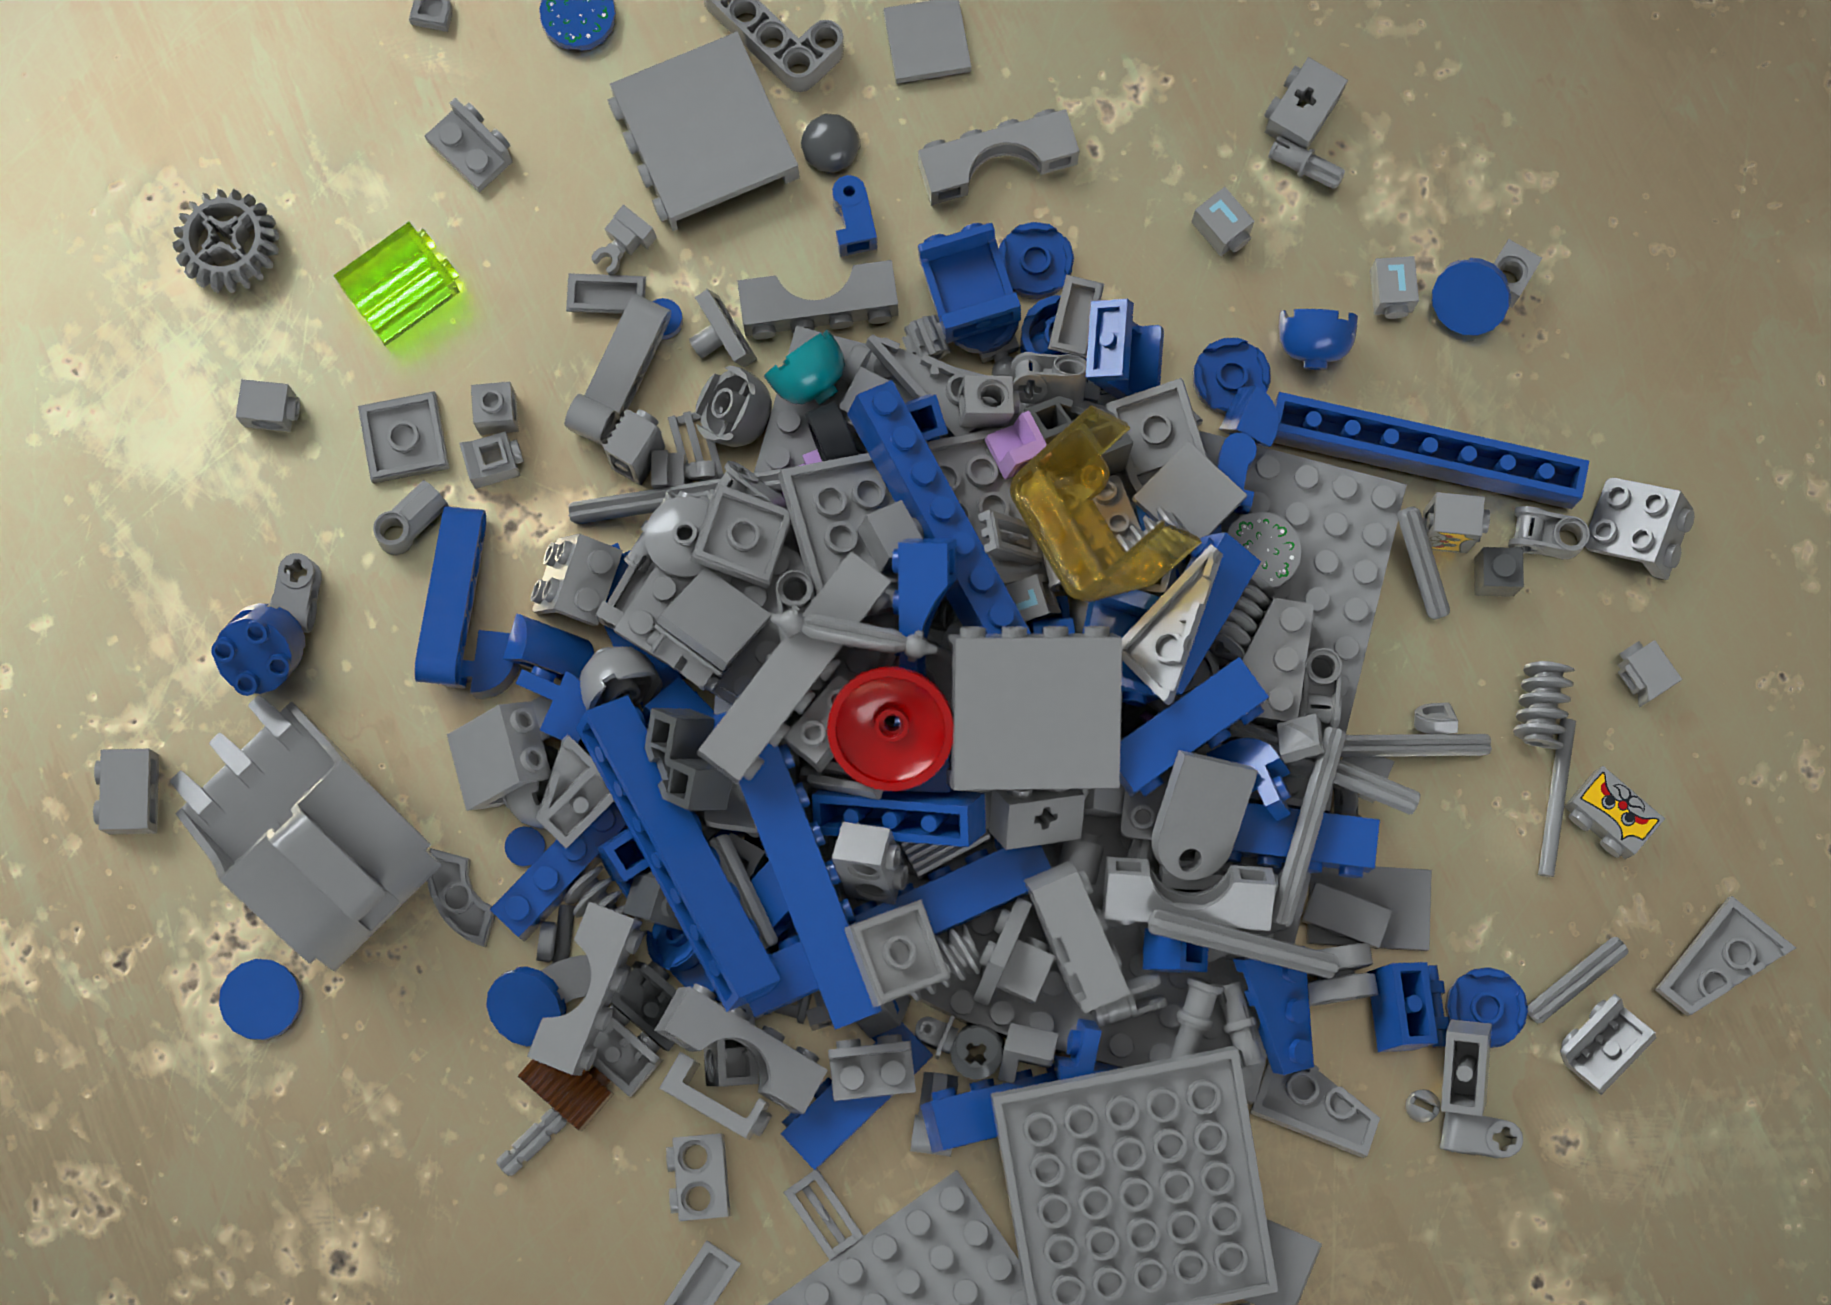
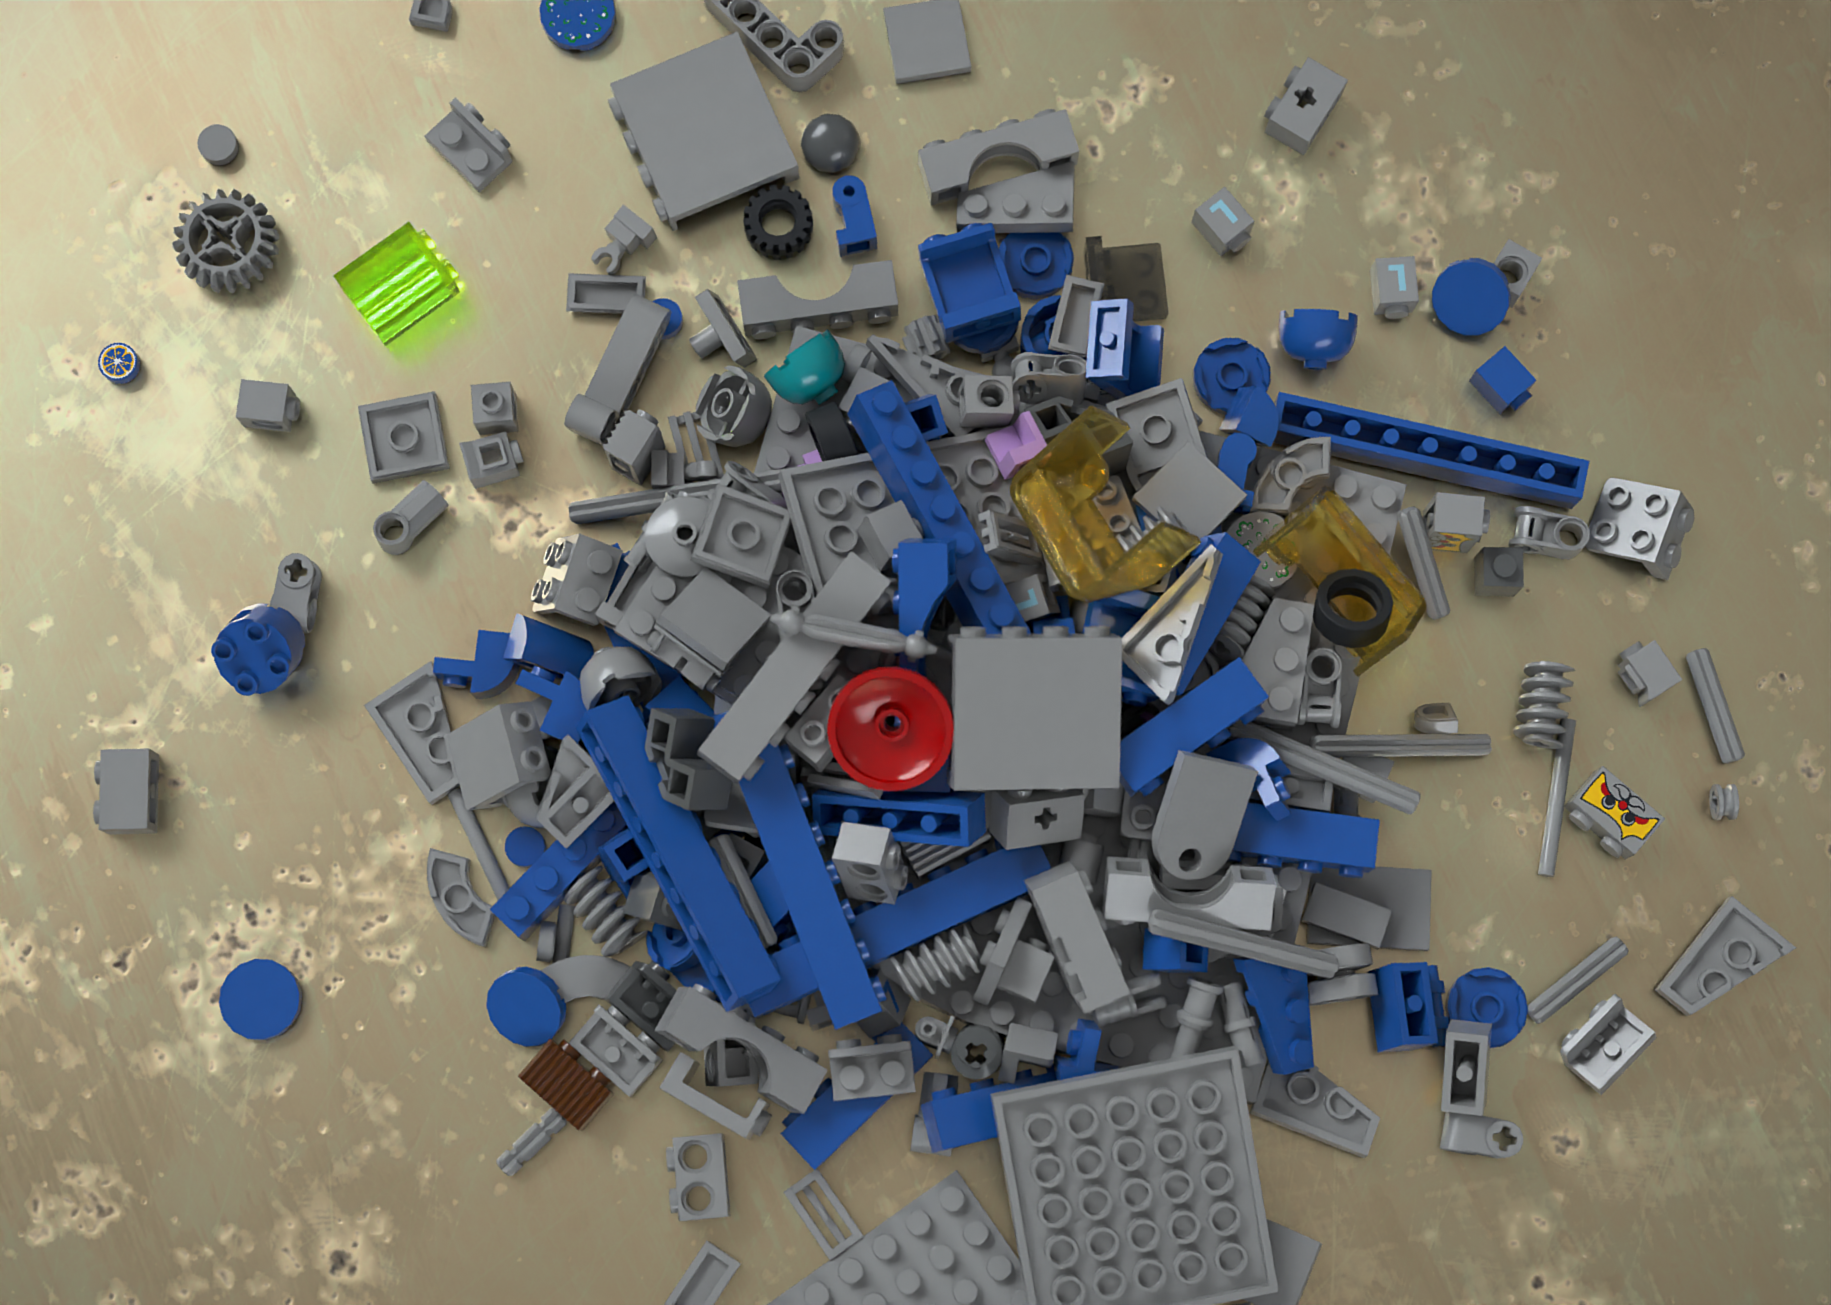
light grey piece [170,695,442,971] -> none
blue beam [415,506,486,685] -> none
light grey arch [527,901,643,1076] -> none
light grey tile [844,900,951,1007] -> none
light grey axle [1268,136,1345,189] -> none
light grey axle [1272,727,1347,926] -> none
light grey tile [1277,713,1324,764] -> none
light grey hinge [1405,1089,1440,1123] -> none
none -> blue tile [98,343,140,384]
none -> light grey tile [197,124,239,165]
none -> light grey wing [364,661,460,805]
none -> light grey bar [447,788,510,900]
none -> black tyre [743,185,813,260]
none -> light grey wing [956,161,1075,233]
none -> clear smoke bracket [1083,236,1169,322]
none -> light grey tile [1248,436,1331,516]
none -> clear yellow windscreen [1253,485,1427,677]
none -> black tyre [1313,569,1394,648]
none -> blue brick [1469,346,1537,415]
none -> light grey axle [1686,648,1745,763]
none -> light grey bush [1709,784,1739,820]

